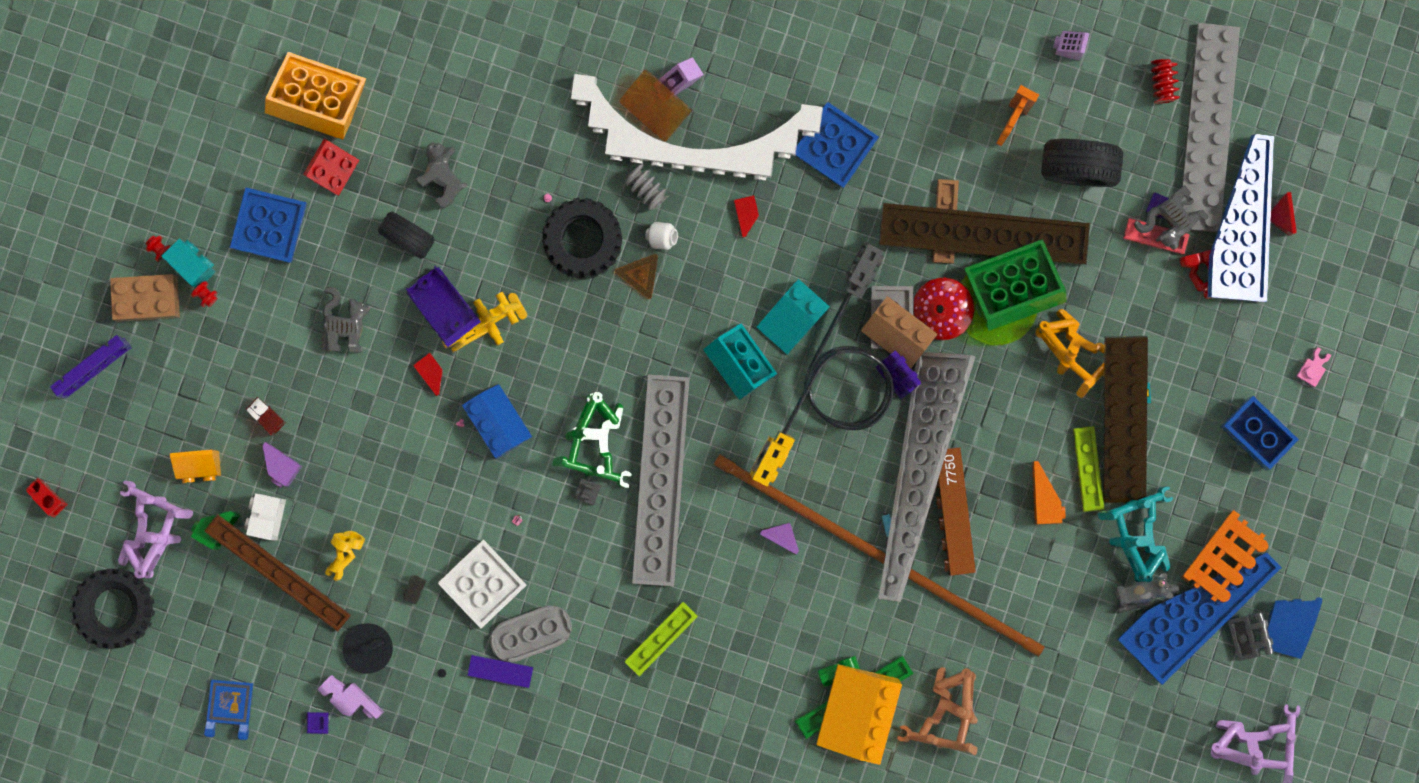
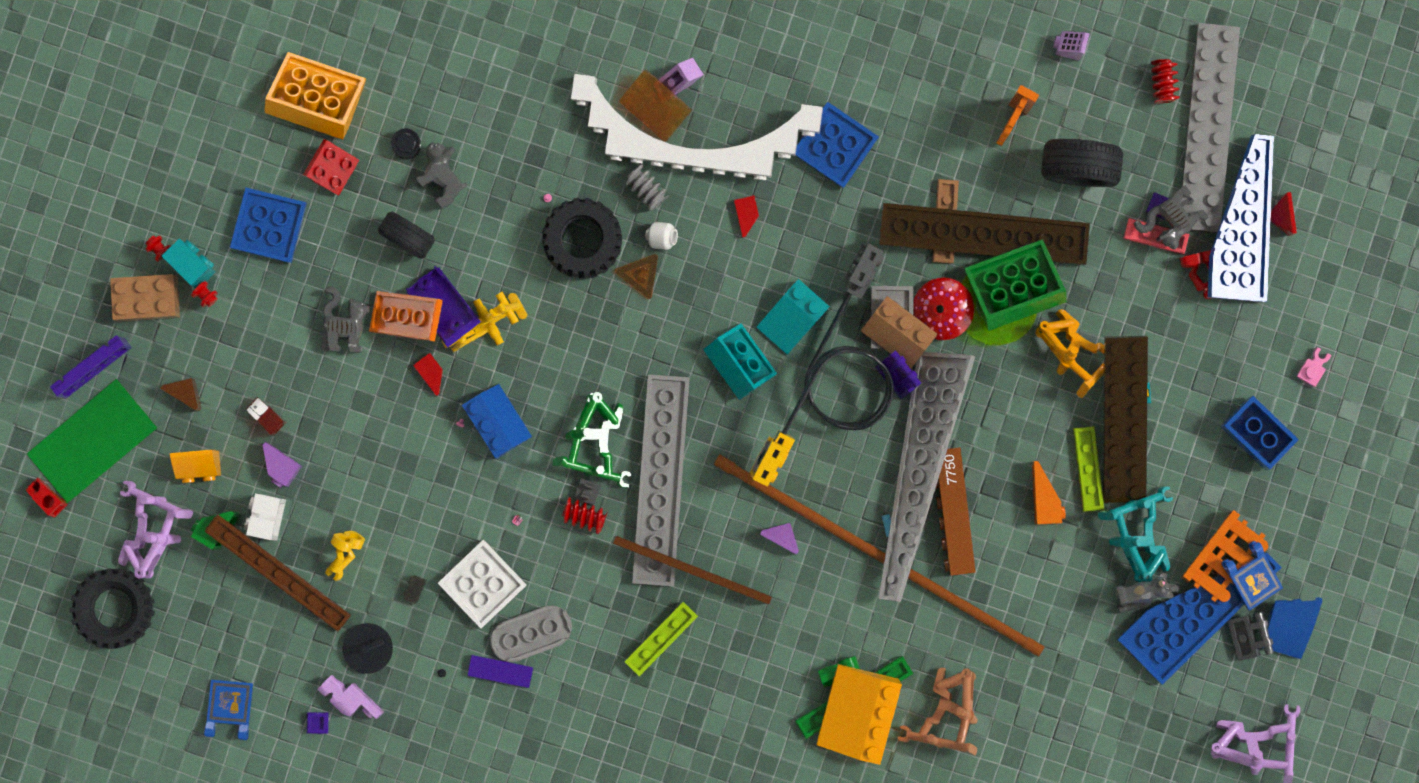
none -> green piece [27,379,157,503]
none -> reddish brown slope [160,378,201,411]
none -> orange tile [369,291,443,342]
none -> black wheel [391,128,421,160]
none -> red piece [562,497,608,534]
none -> reddish brown tile [611,536,772,604]
none -> blue flag [1221,541,1283,611]

